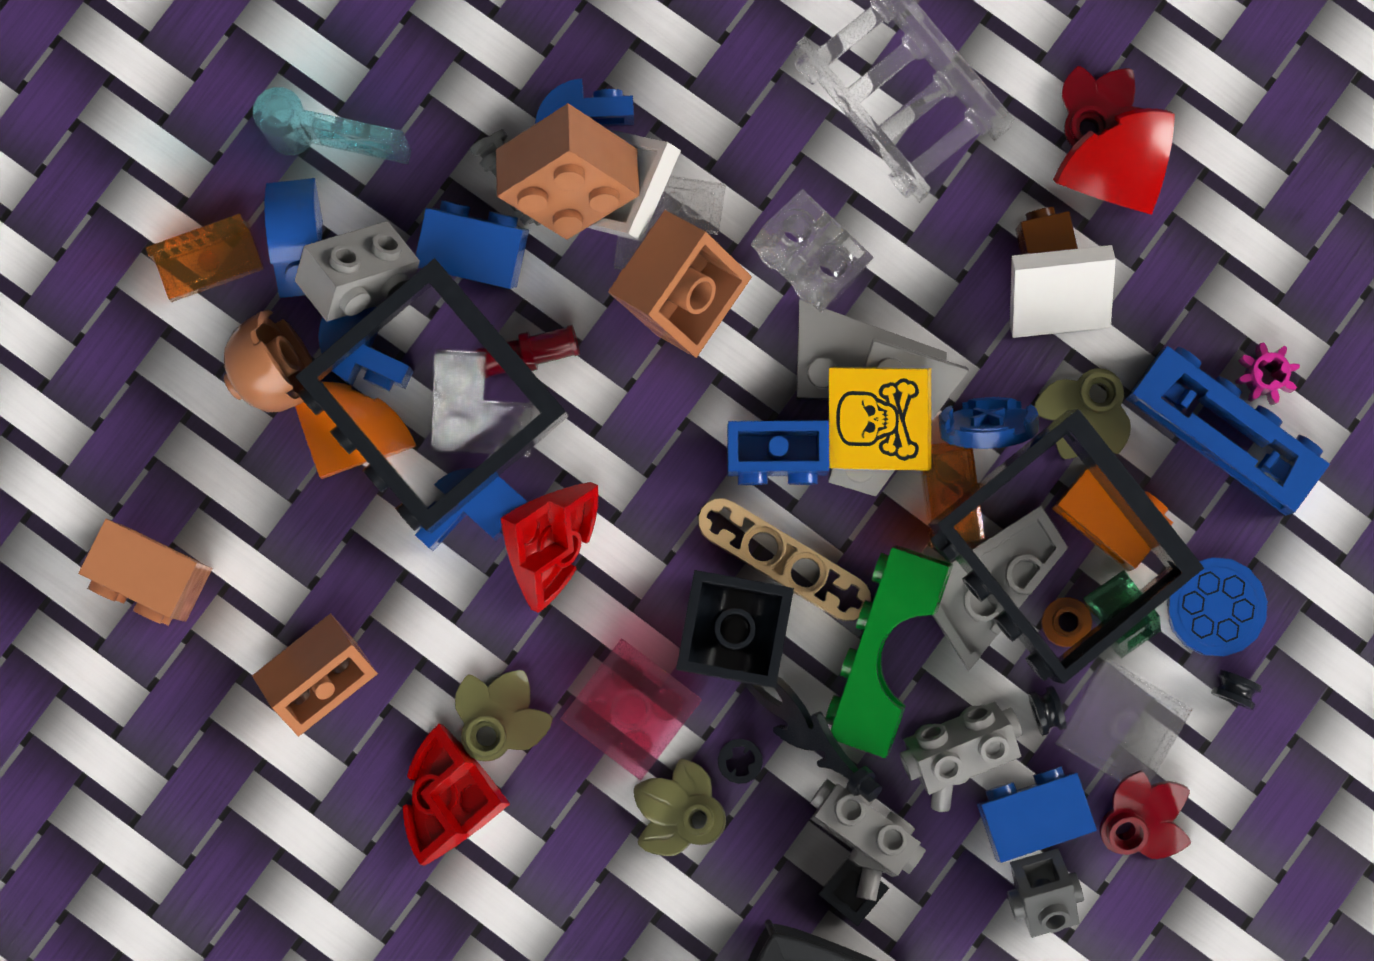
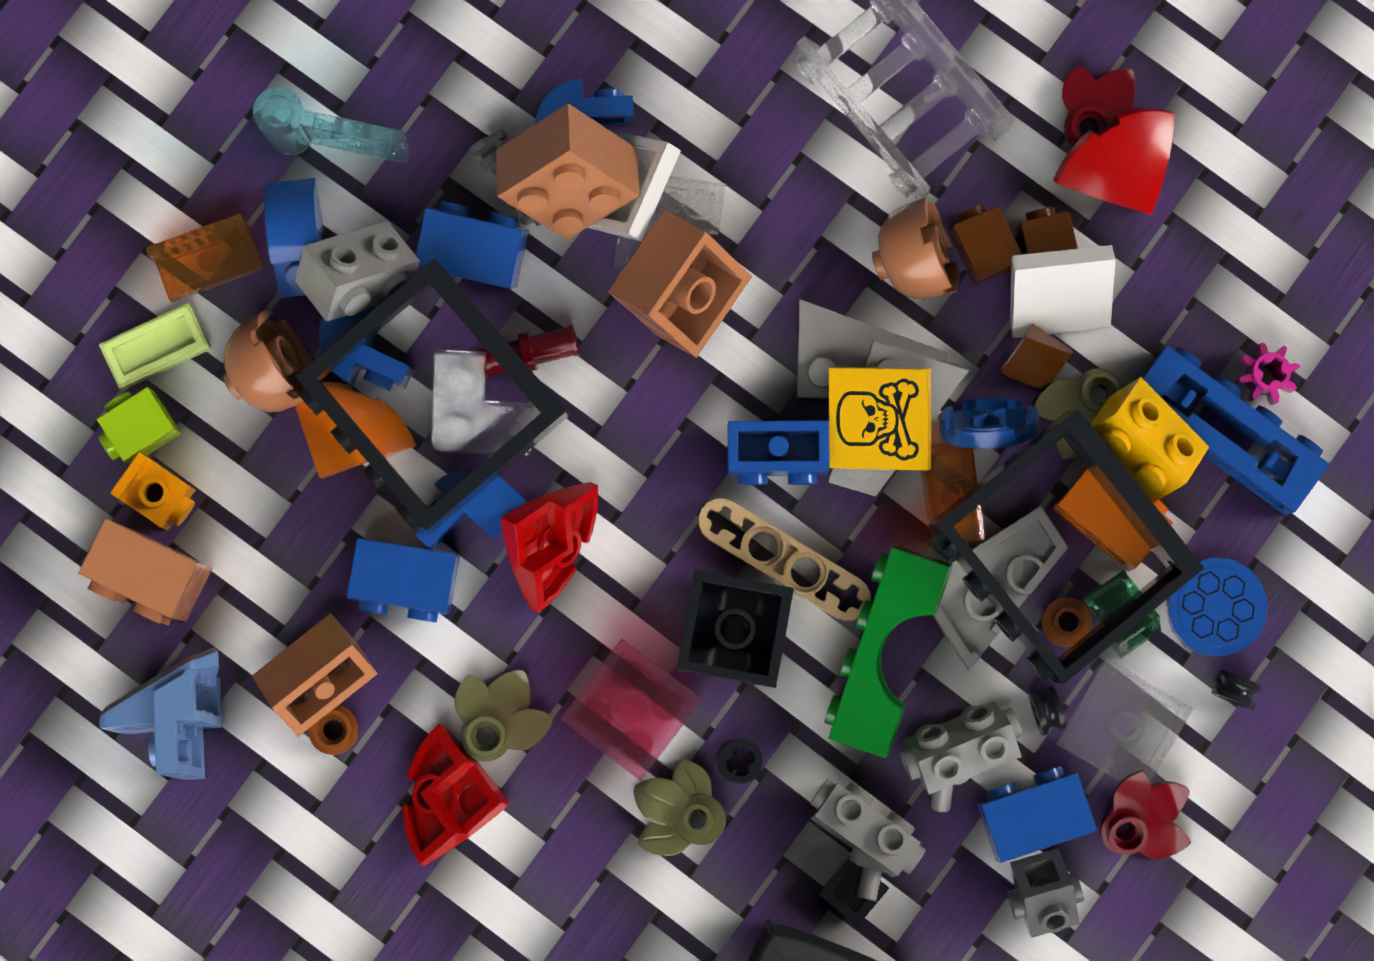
black piece [744,677,882,802] -> none
clear brick [751,189,874,313] -> none
none -> lime brick [96,387,182,464]
none -> yellowish green tile [99,302,212,390]
none -> medium blue piece [99,648,222,780]
none -> light orange brick [111,452,196,530]
none -> dark orange plate [308,705,359,755]
none -> blue brick [347,538,460,623]
none -> nougat cylinder [872,197,960,300]
none -> reddish brown brick [949,204,1022,286]
none -> reddish brown slope [1000,324,1073,390]
none -> yellow brick [1091,377,1209,502]

